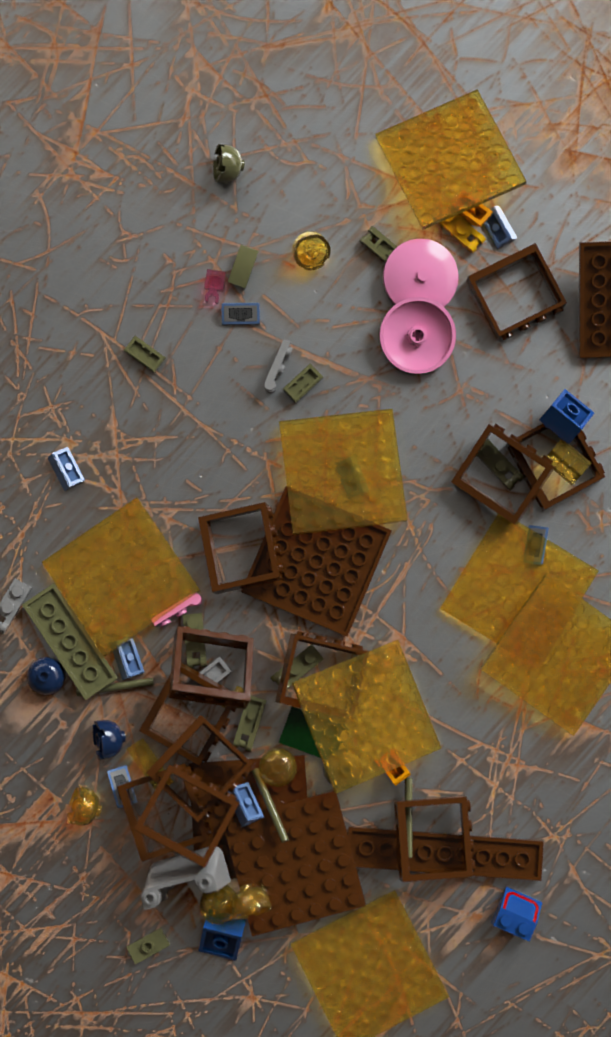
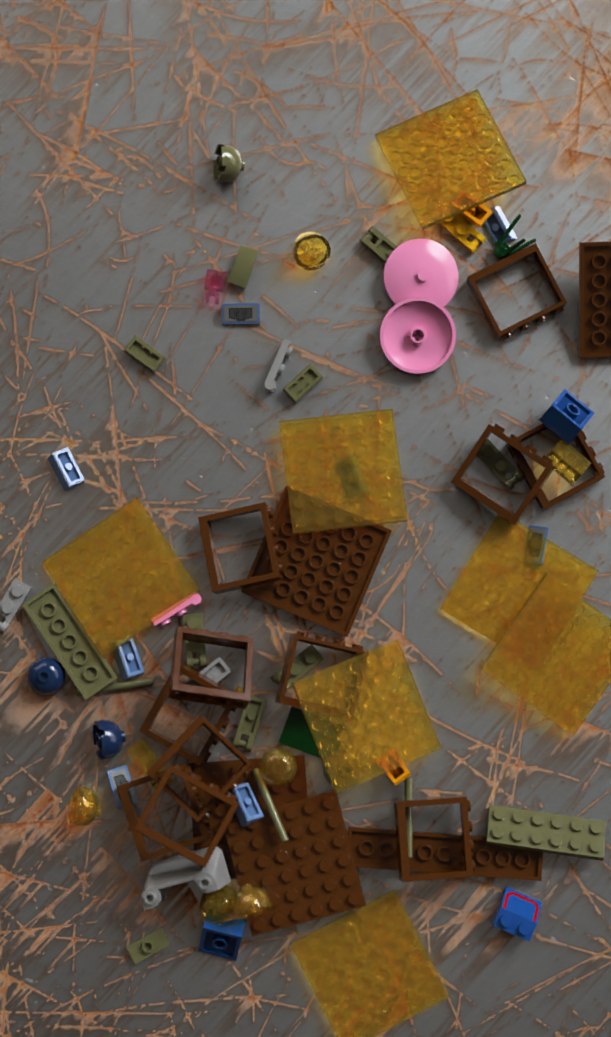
none -> olive plate [486,805,606,861]
none -> dark green plant [493,214,536,260]

